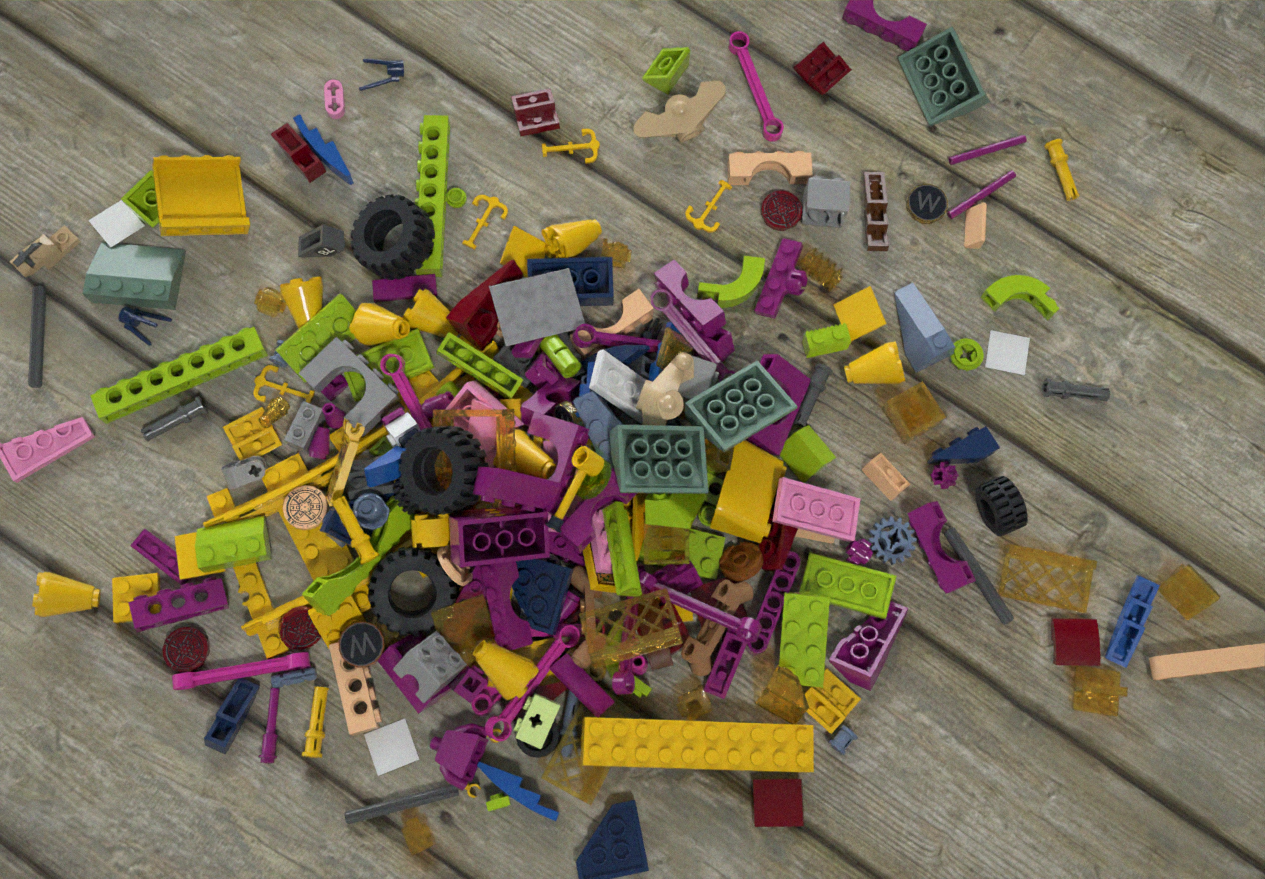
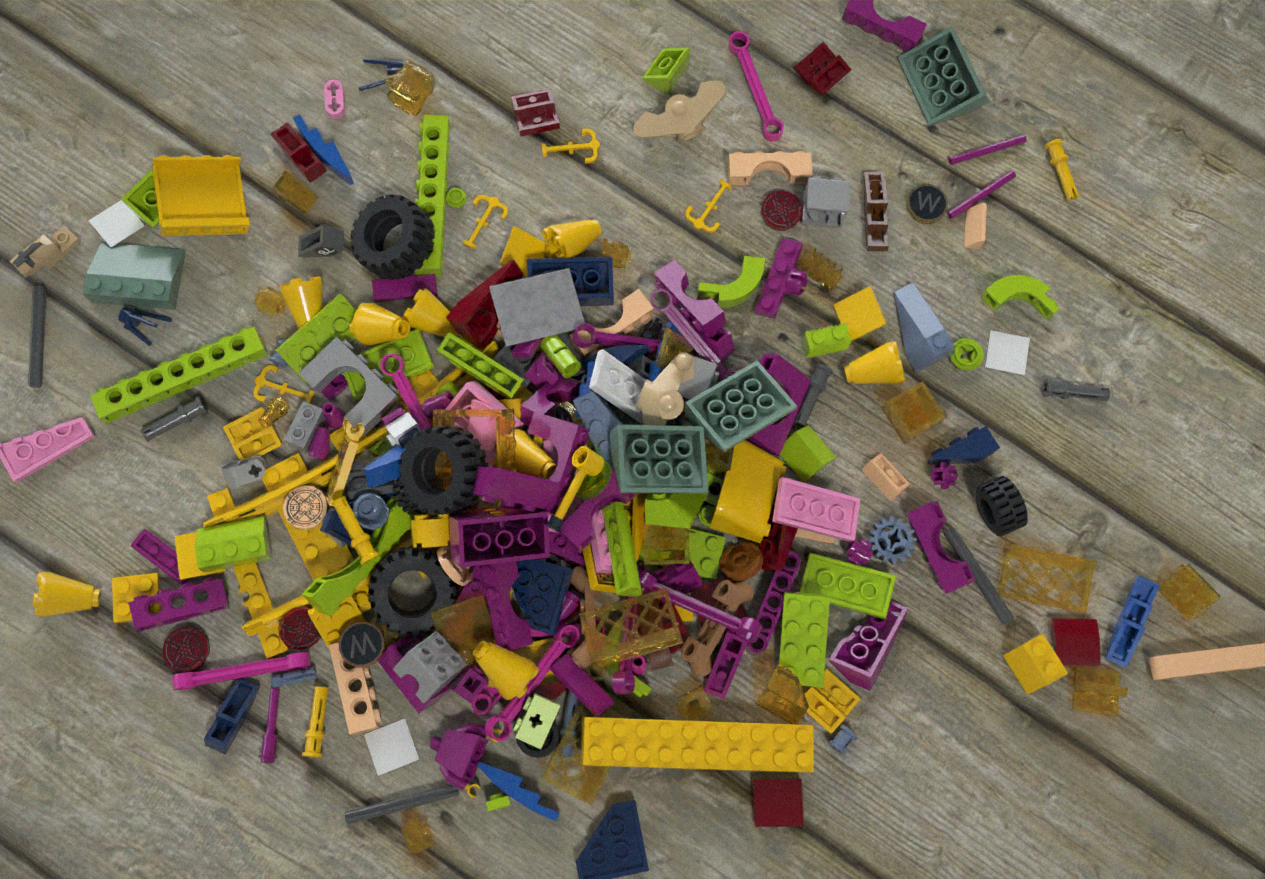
none -> clear yellow slope [272,170,318,214]
none -> clear yellow piece [385,60,434,116]
none -> yellow slope [1003,633,1068,695]

